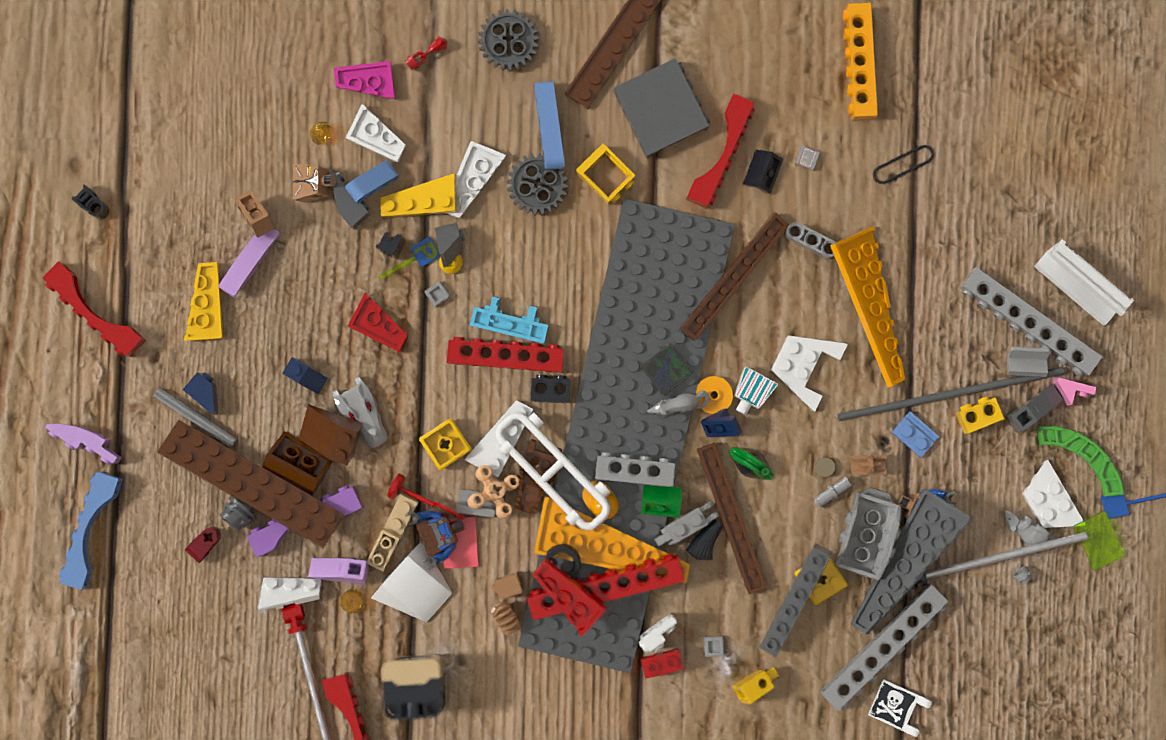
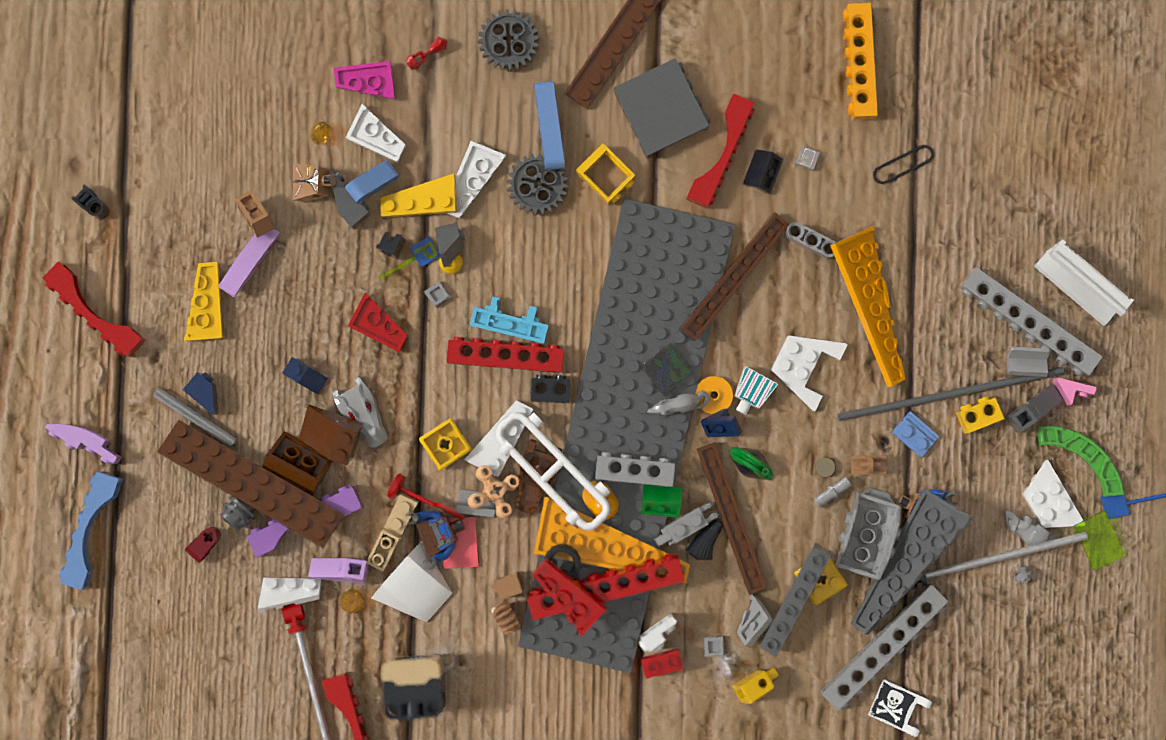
none -> light grey wing [737,594,773,648]

